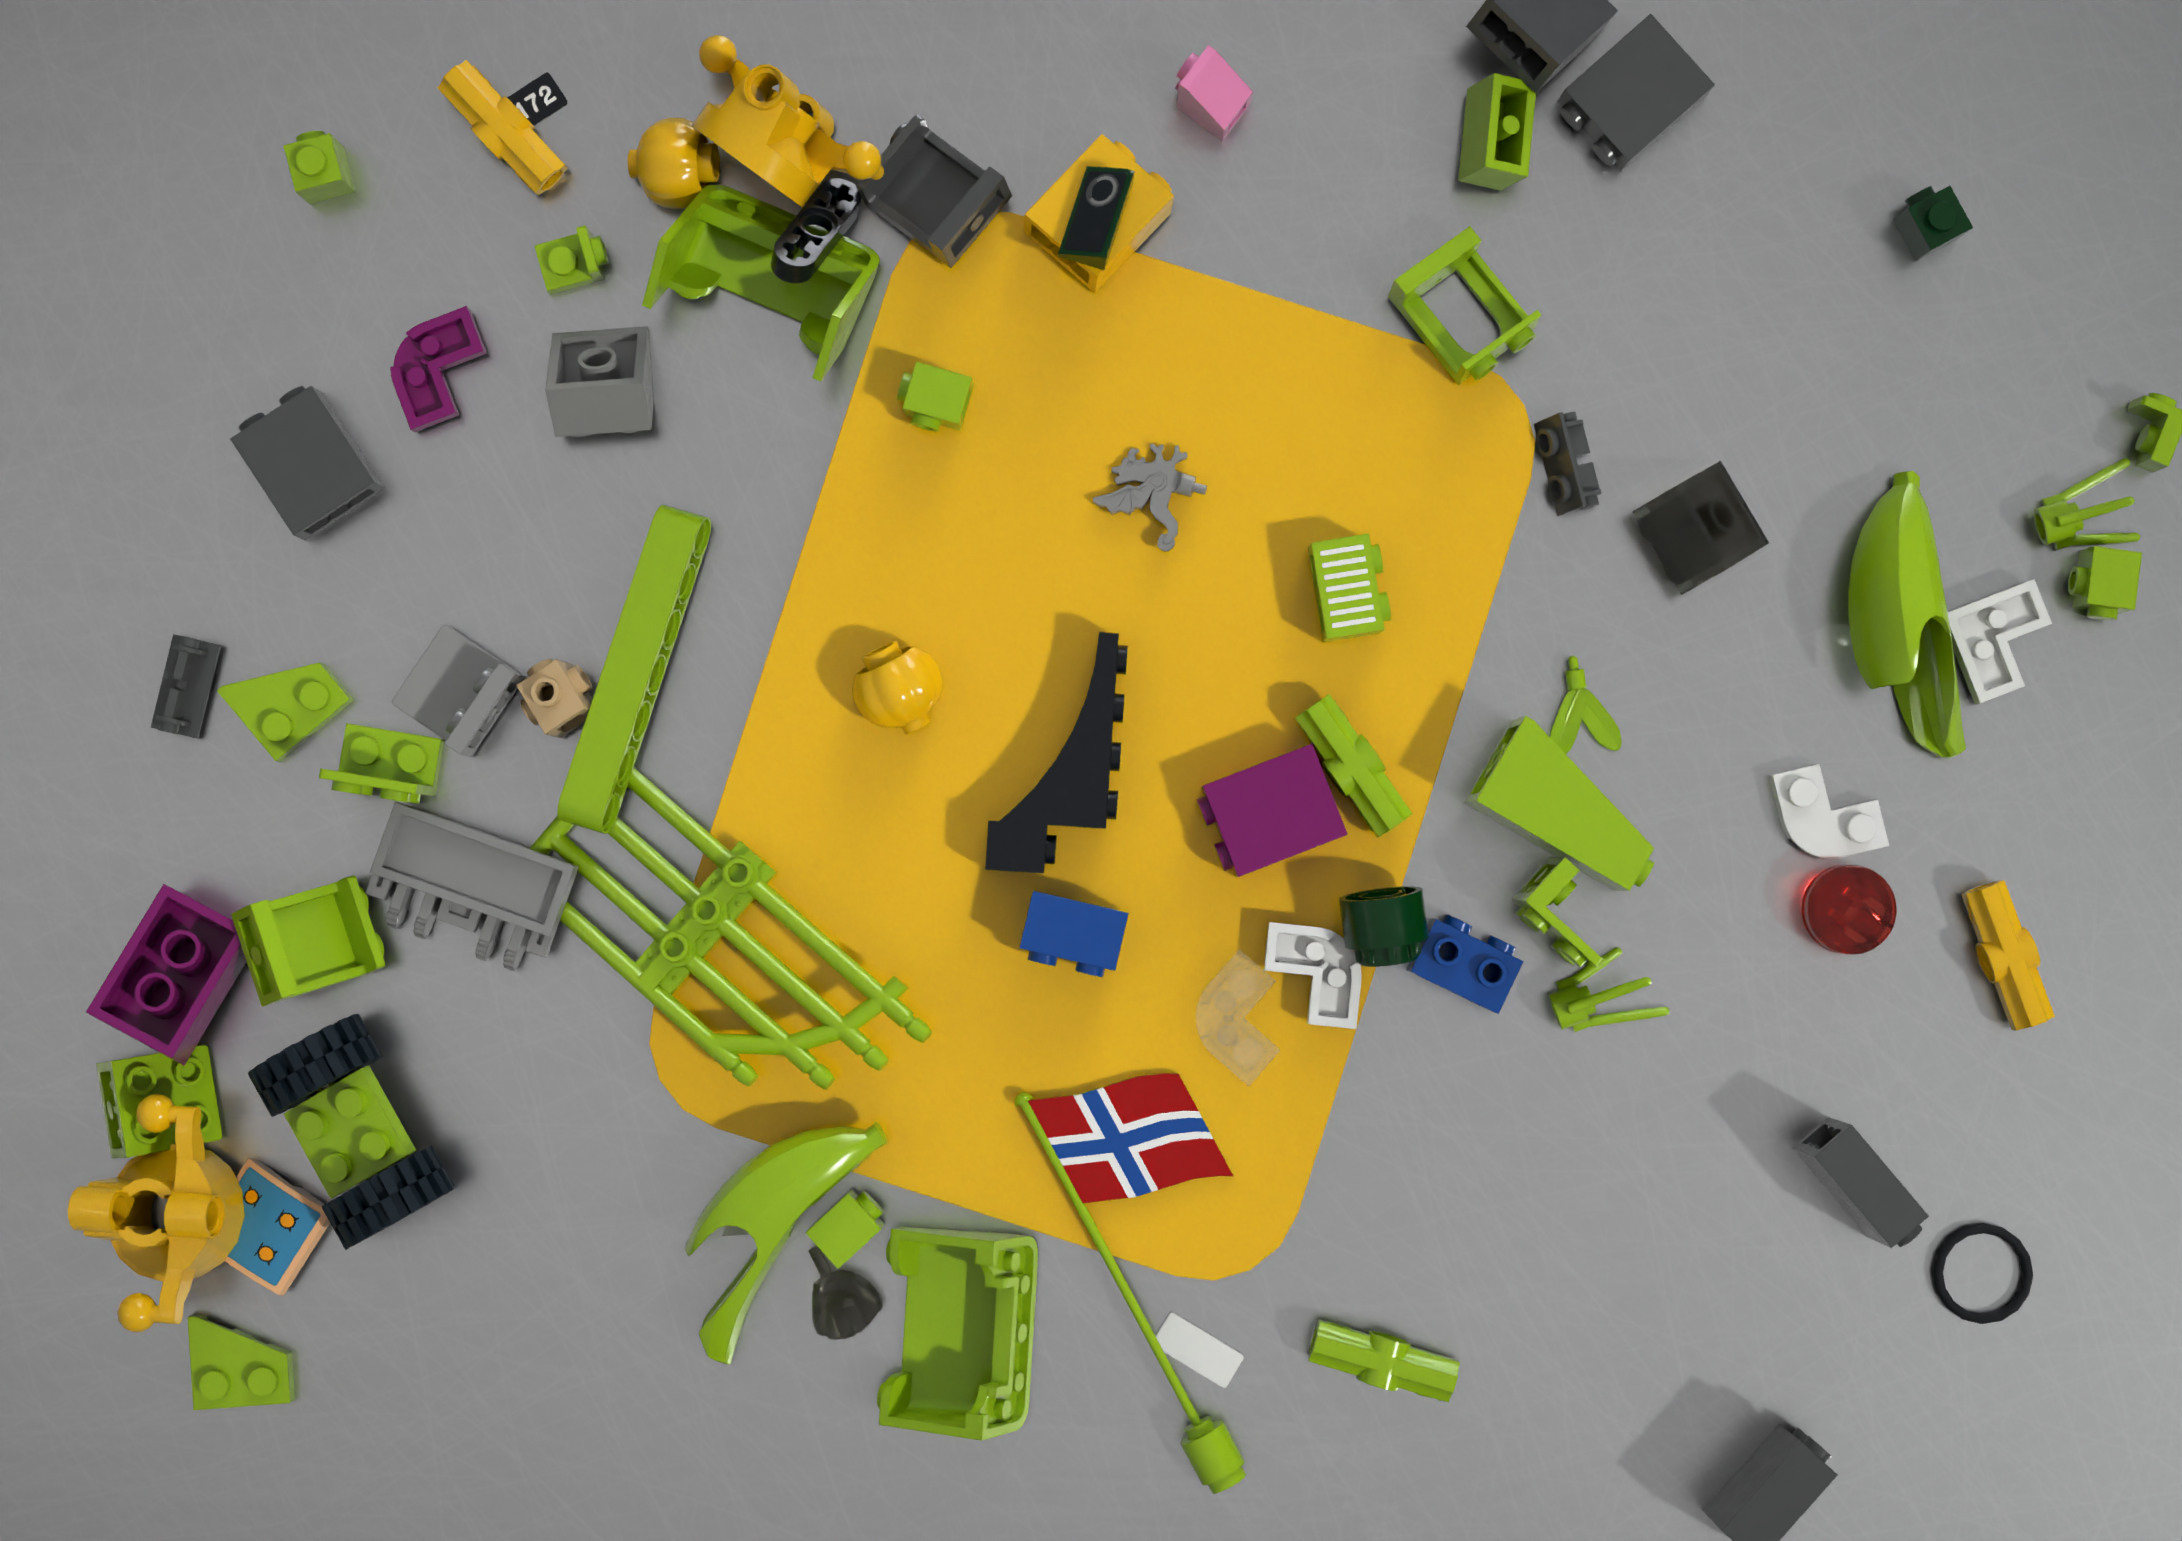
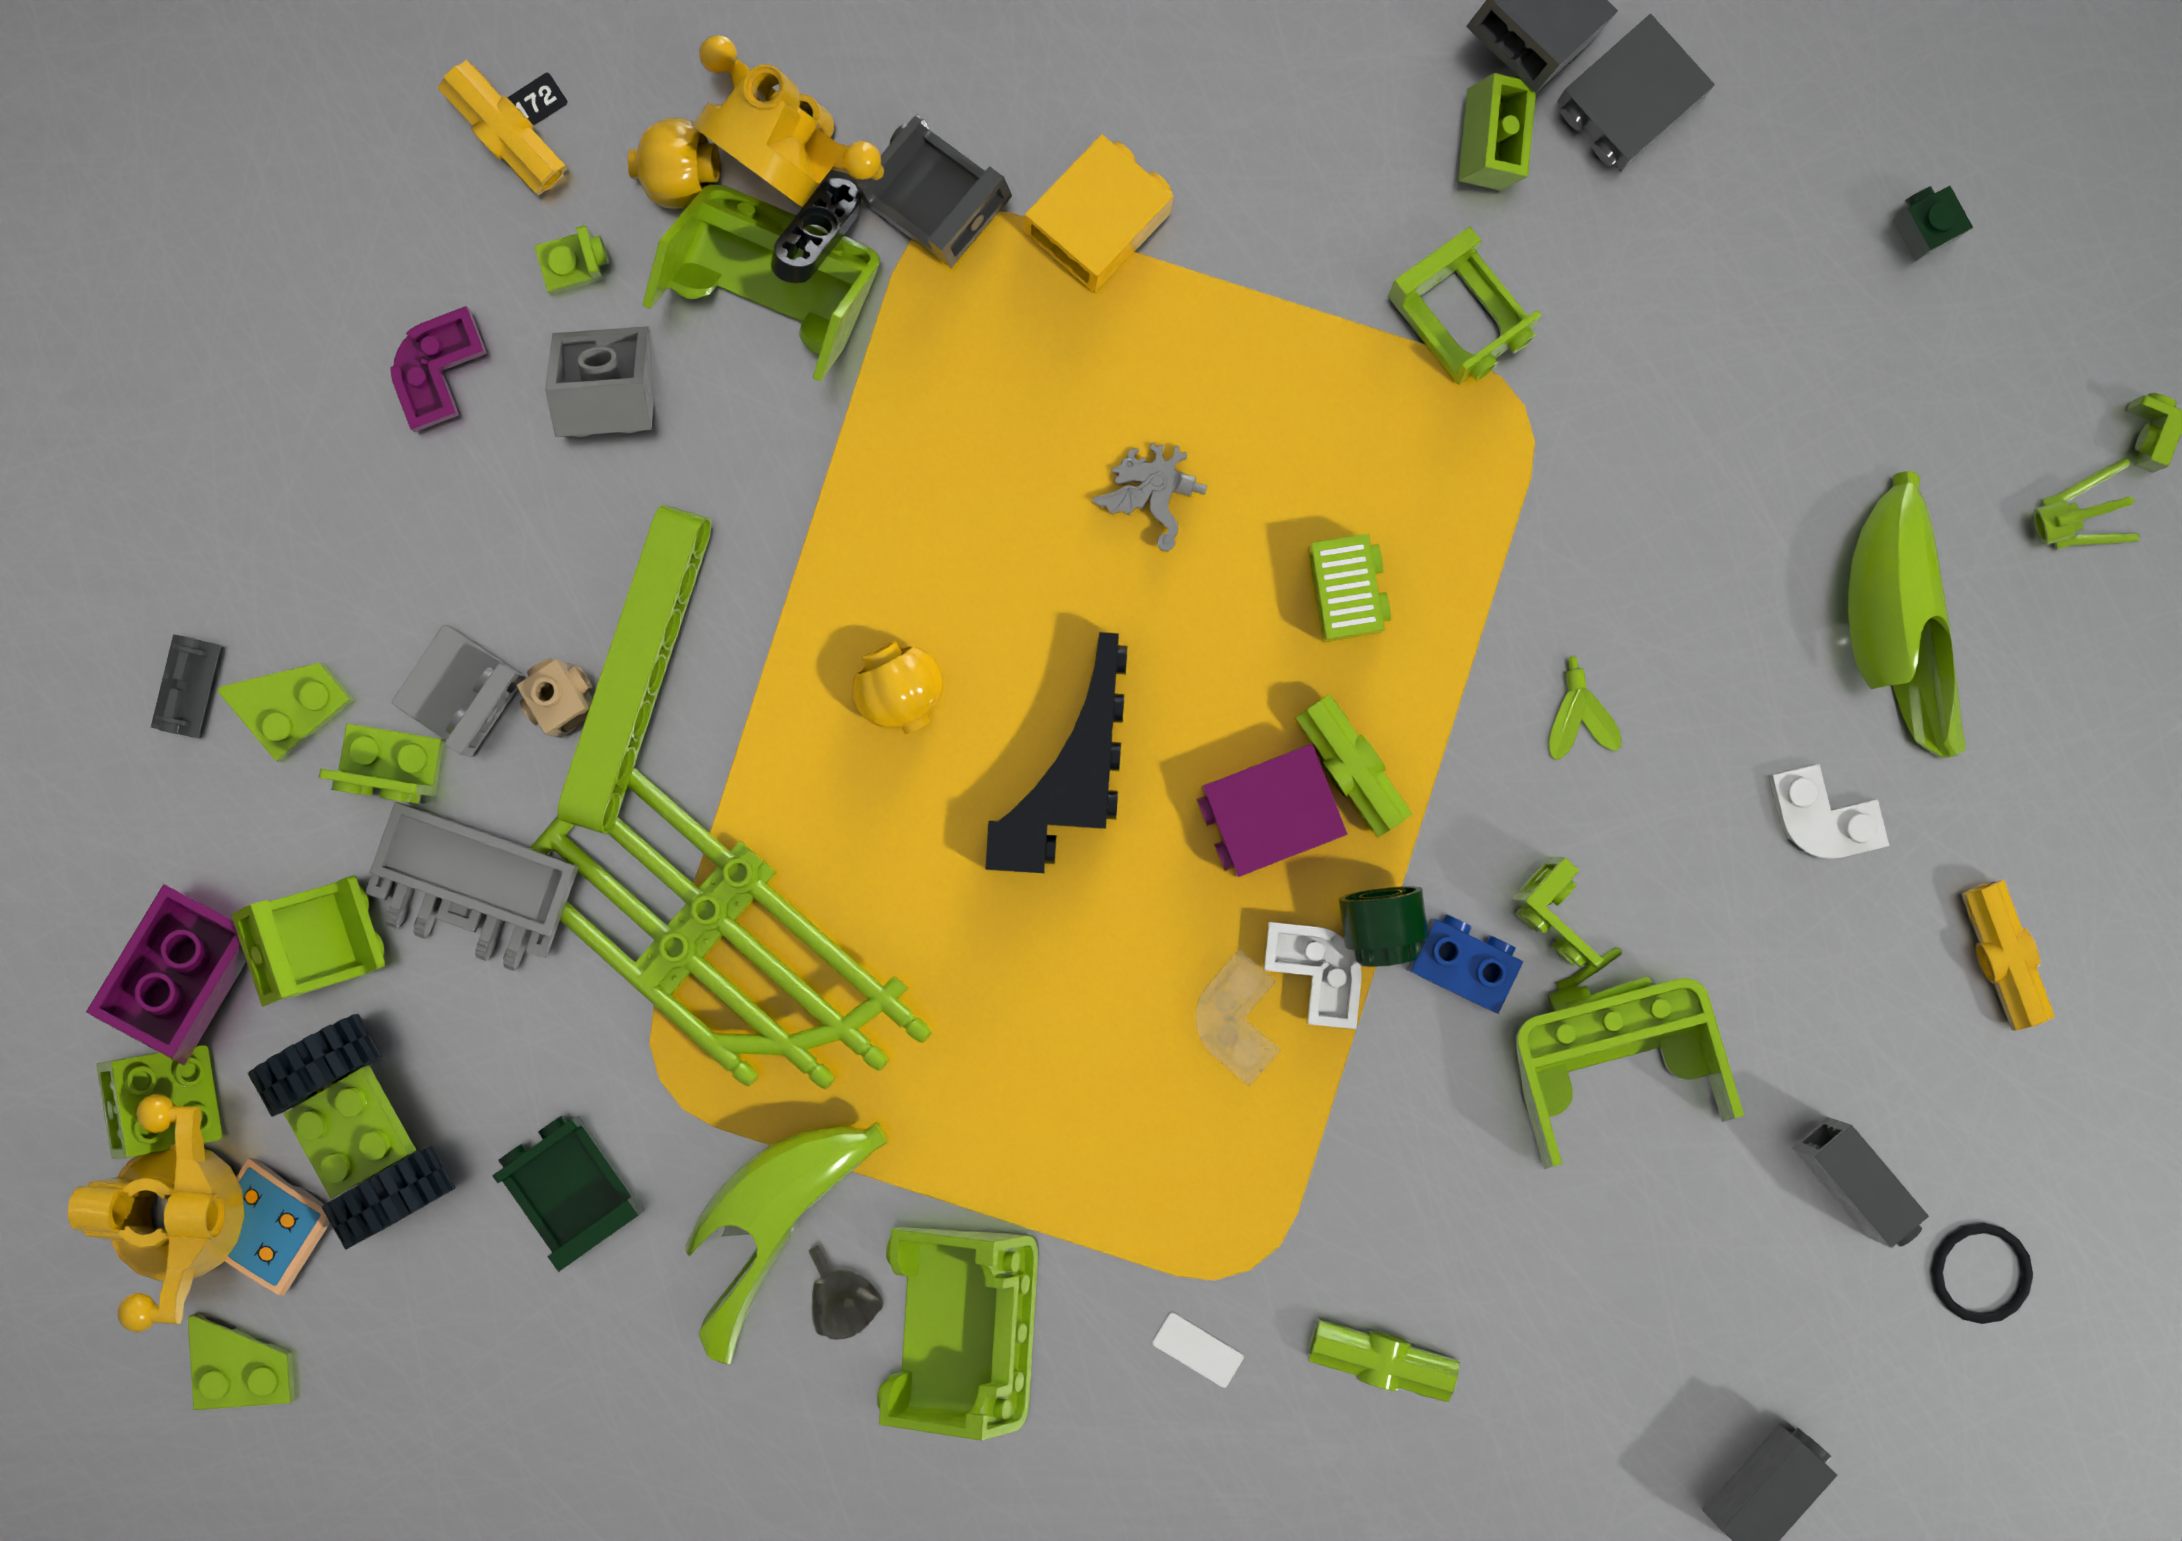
dark grey brick [230,386,385,540] -> none
lime brick [283,131,356,204] -> none
lime brick [805,1189,884,1269] -> none
lime brick [897,362,974,432] -> none
flag [1015,1073,1246,1494] -> none
blue brick [1020,891,1129,977] -> none
slope [1058,166,1135,270] -> none
bright pink slope [1175,45,1253,141] -> none
lime slope [1464,716,1655,891] -> none
dark grey hinge [1534,412,1602,516] -> none
clear smoke slope [1633,461,1769,595] -> none
clear red head [1799,865,1897,955] -> none
white plate [1948,579,2052,704] -> none
lime brick [2068,546,2142,621] -> none
none -> dark green panel [492,1115,645,1272]
none -> lime windscreen [1516,978,1744,1169]

